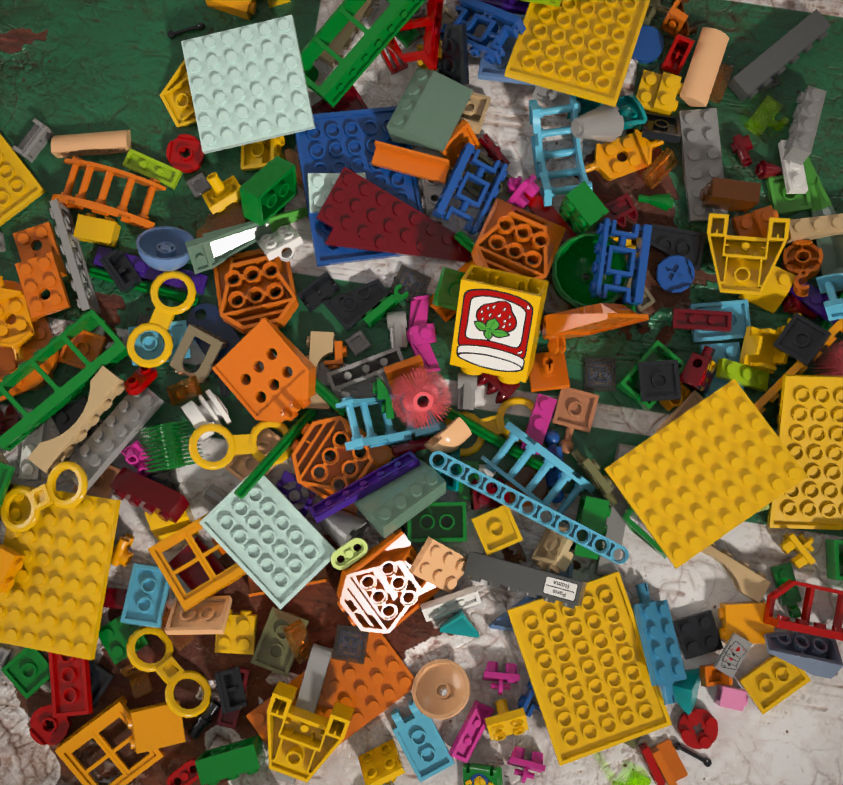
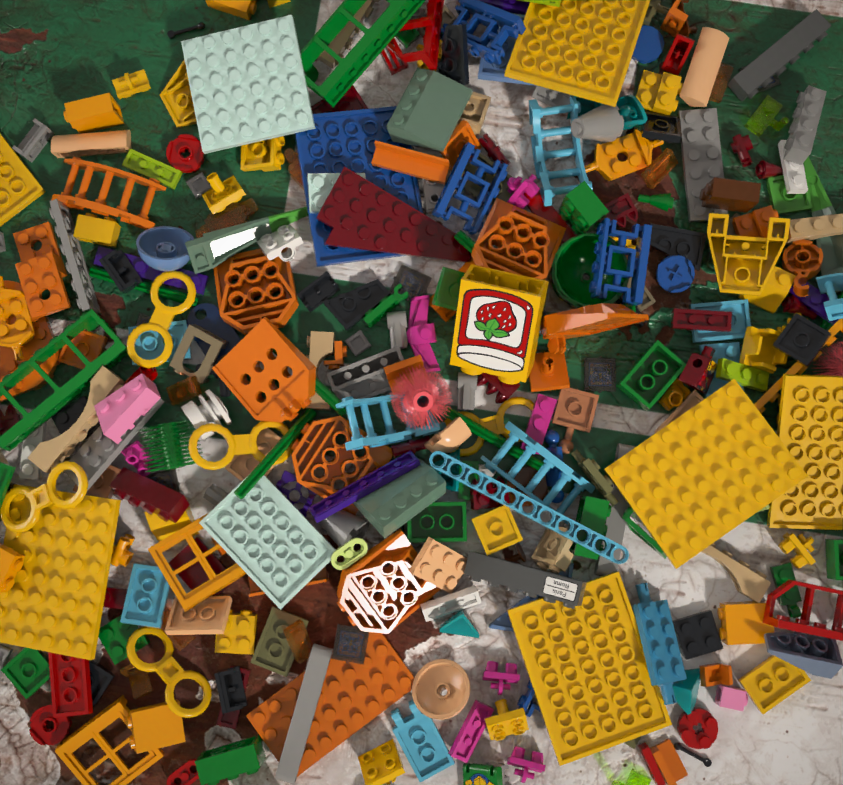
black pin [187,699,221,739] -> none
green brick [239,156,298,226] -> none
yellow wedge [267,681,354,783] -> none
green slope [373,377,394,419] -> none
black plate [637,359,682,402] -> none
light grey tile [713,632,752,678] -> none
none -> light orange brick [63,93,124,133]
none -> bright pink wedge [94,374,161,444]
none -> yellow hips [112,69,151,99]

